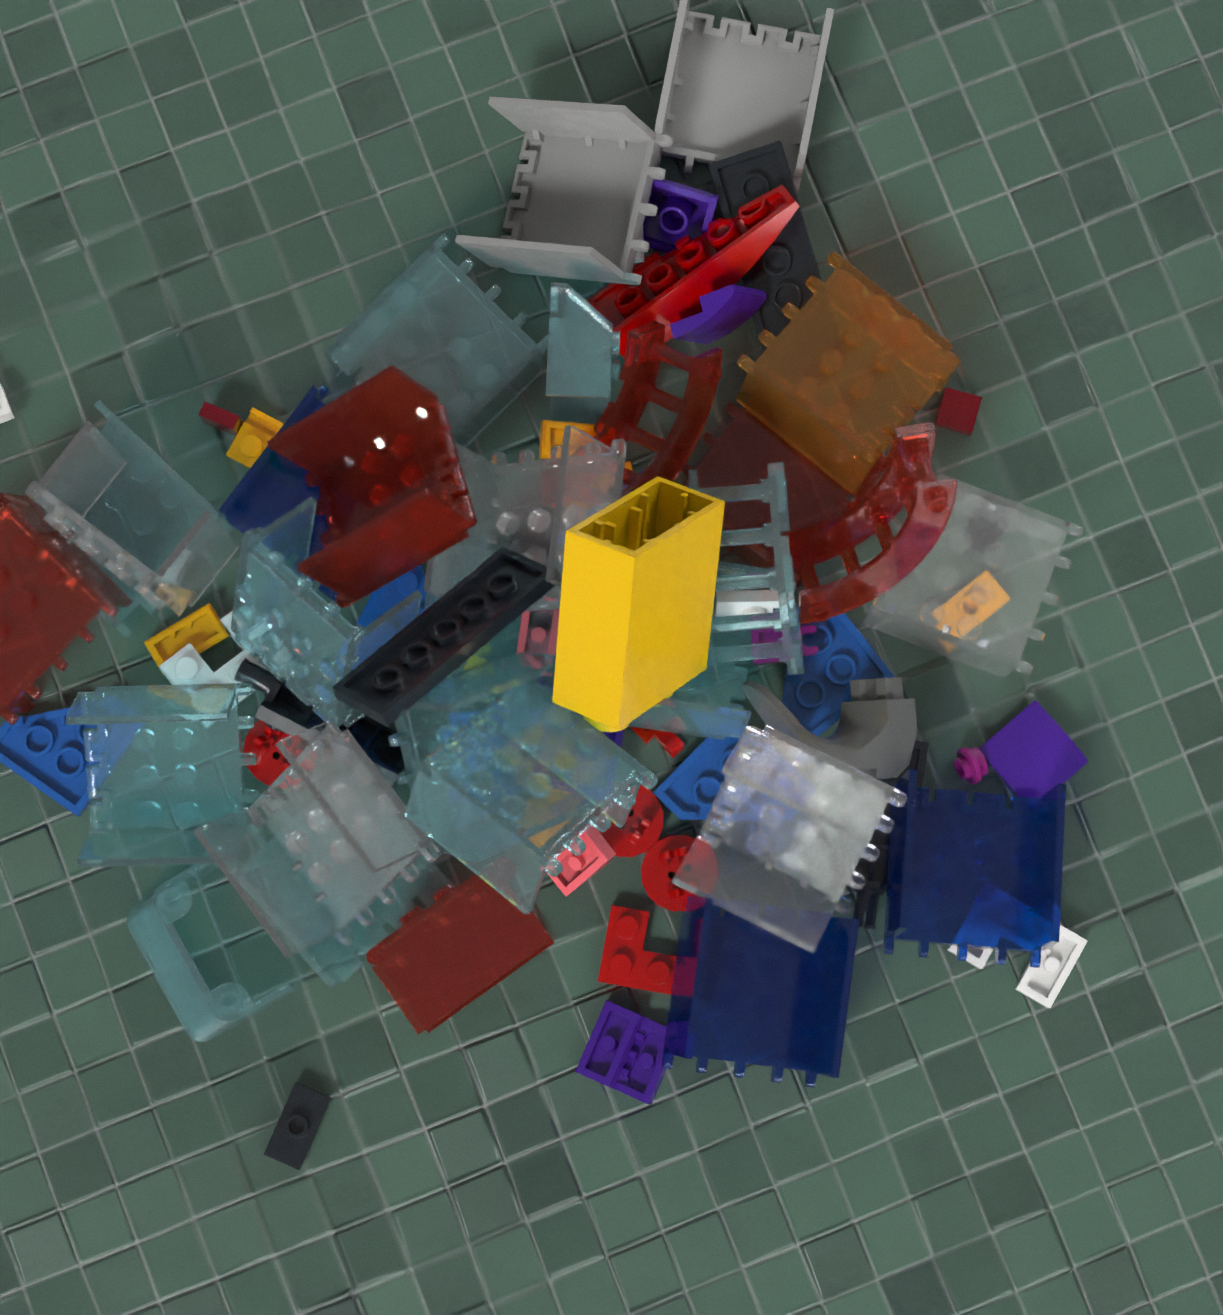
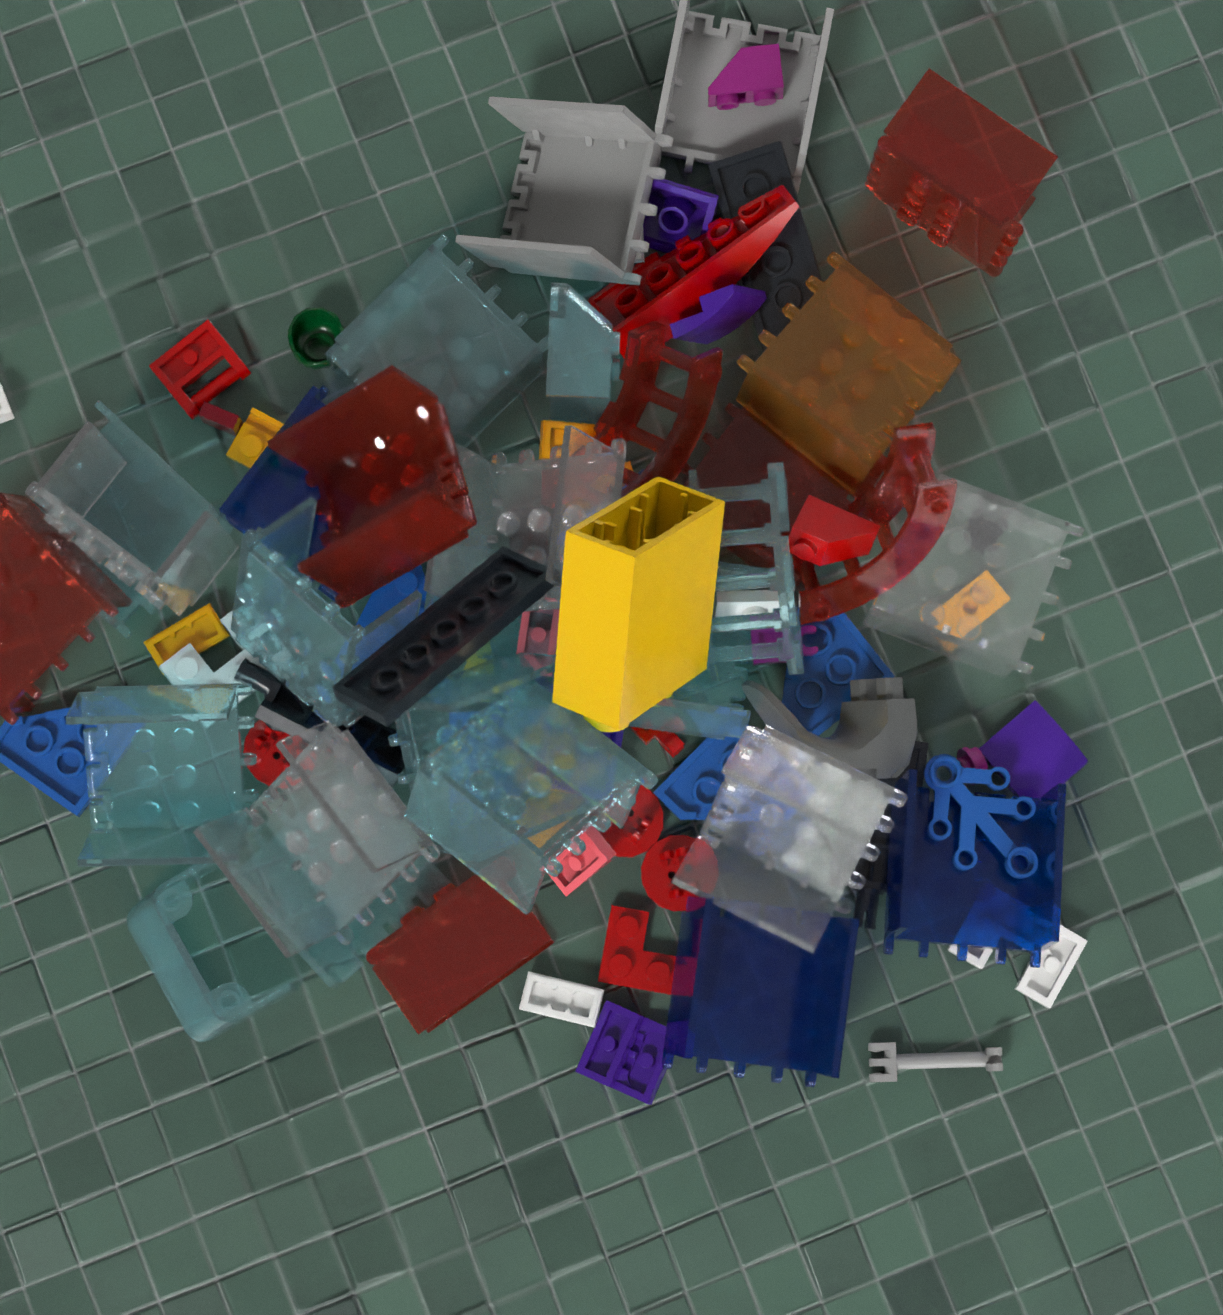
black plate [263,1082,332,1170] -> none
dark red tile [934,387,982,436] -> none
none -> red plate [149,320,252,420]
none -> dark green hair [288,307,346,370]
none -> white plate [519,971,604,1028]
none -> magenta slope [708,43,784,110]
none -> red slope [784,495,880,566]
none -> clear red windscreen [865,68,1058,277]
none -> light grey hinge [868,1042,1003,1082]
none -> blue plant [924,754,1038,879]

